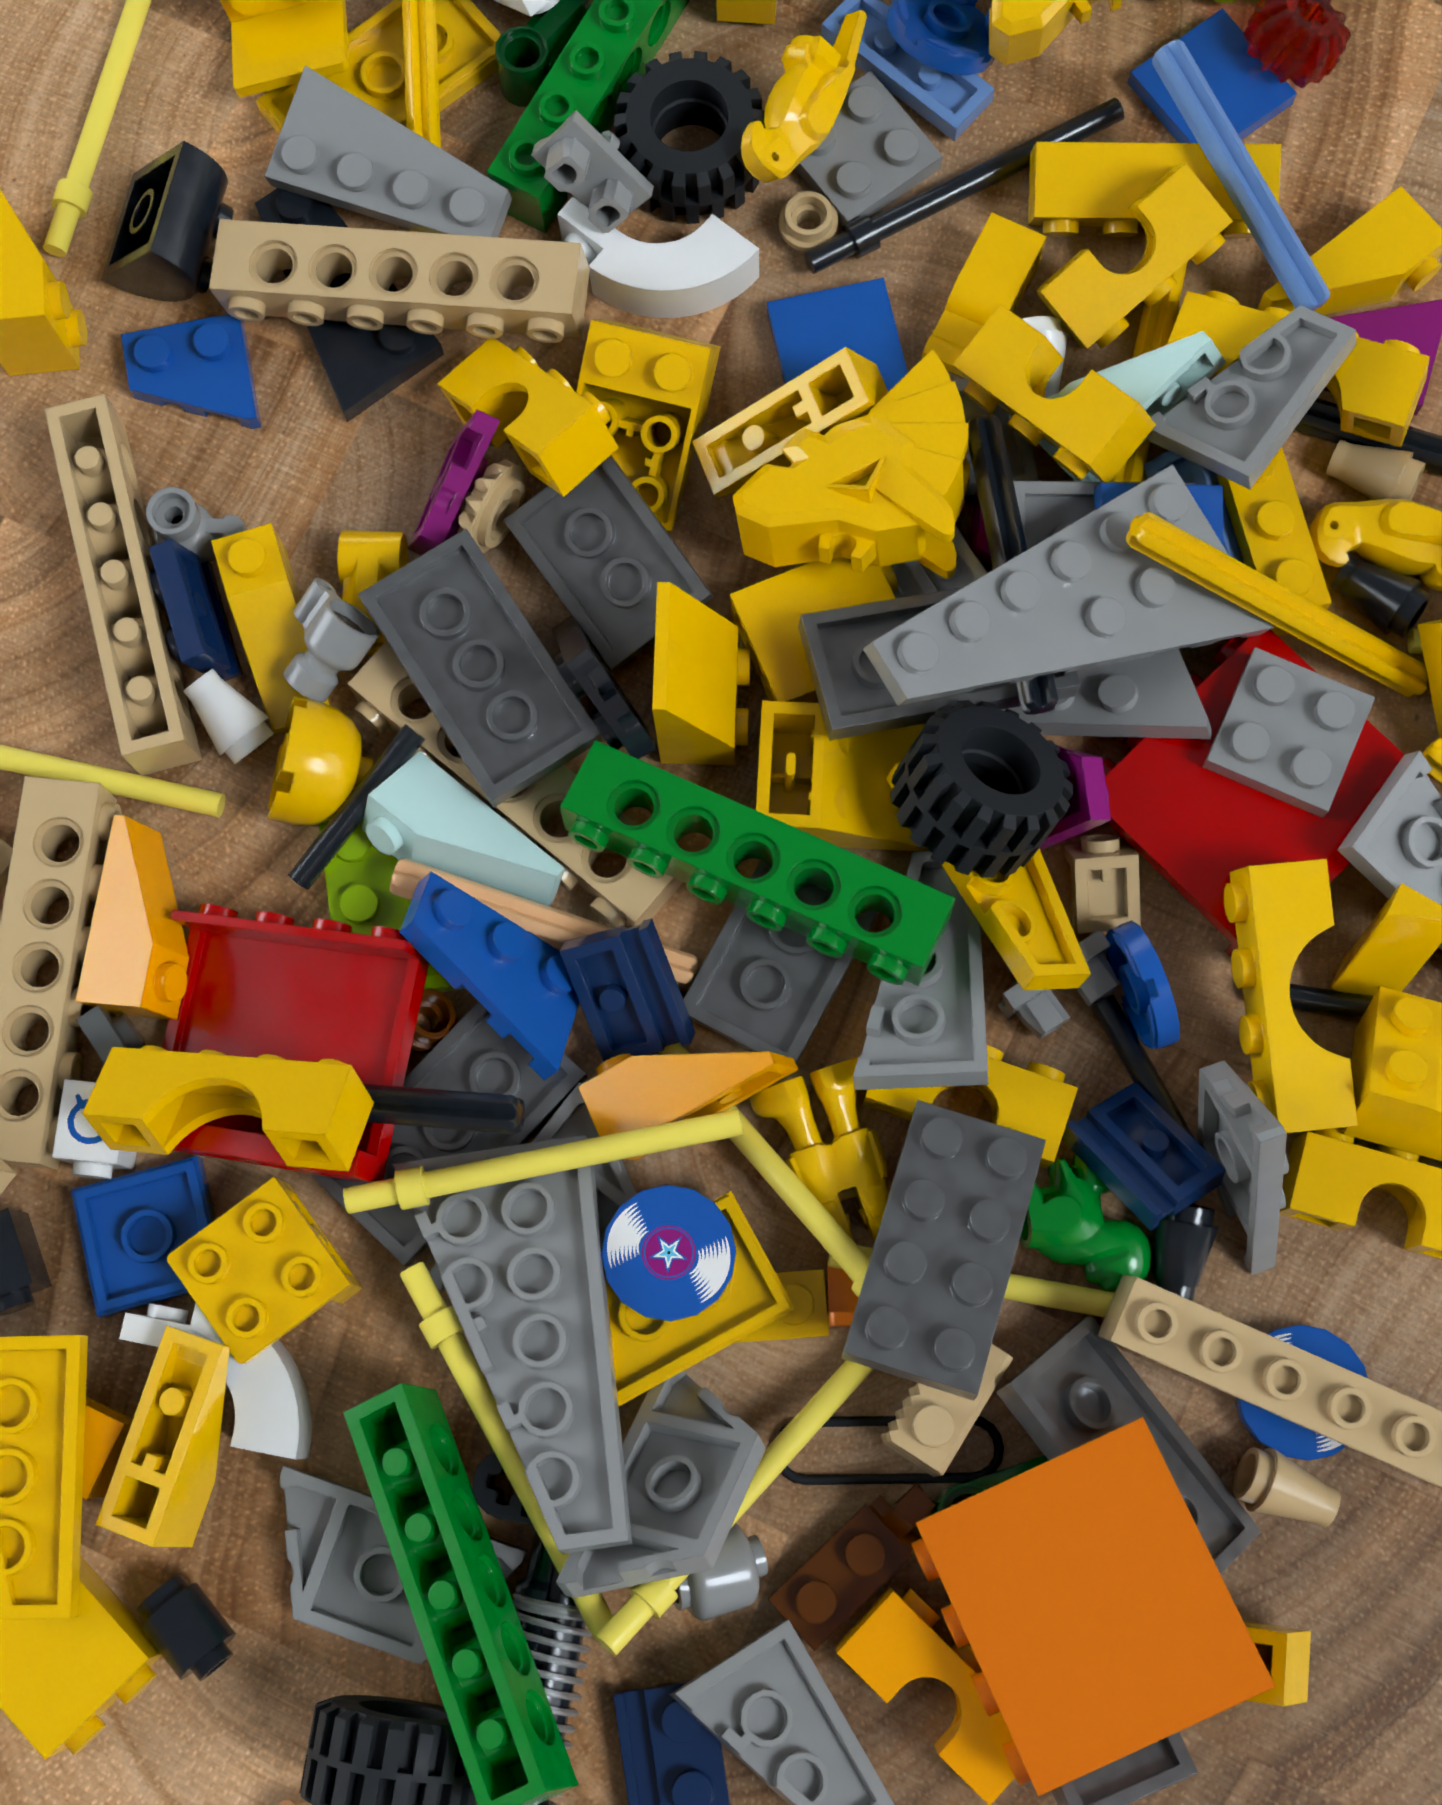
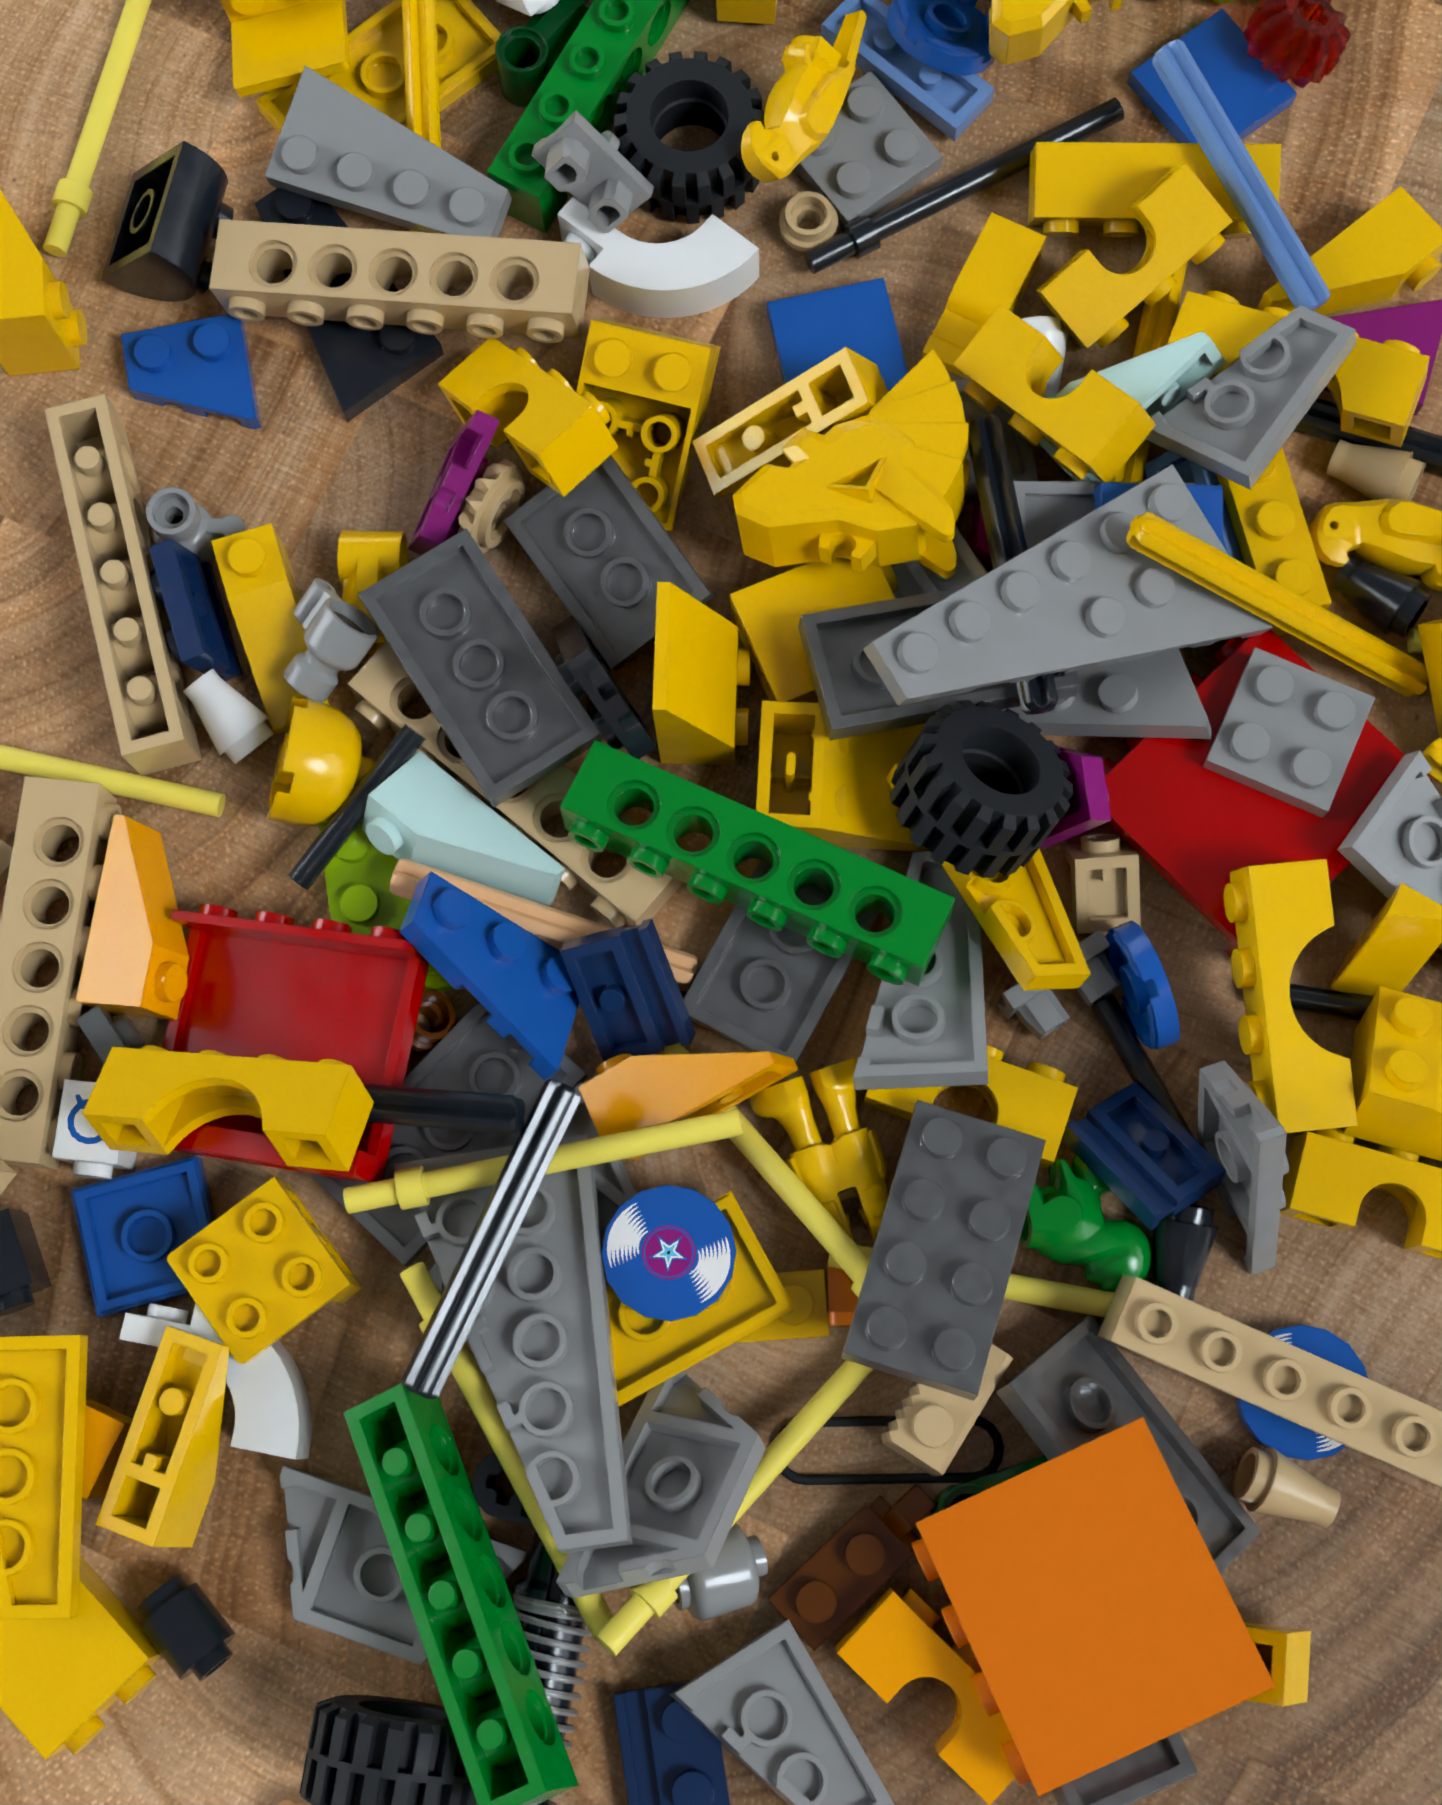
none -> axle [402,1079,581,1399]

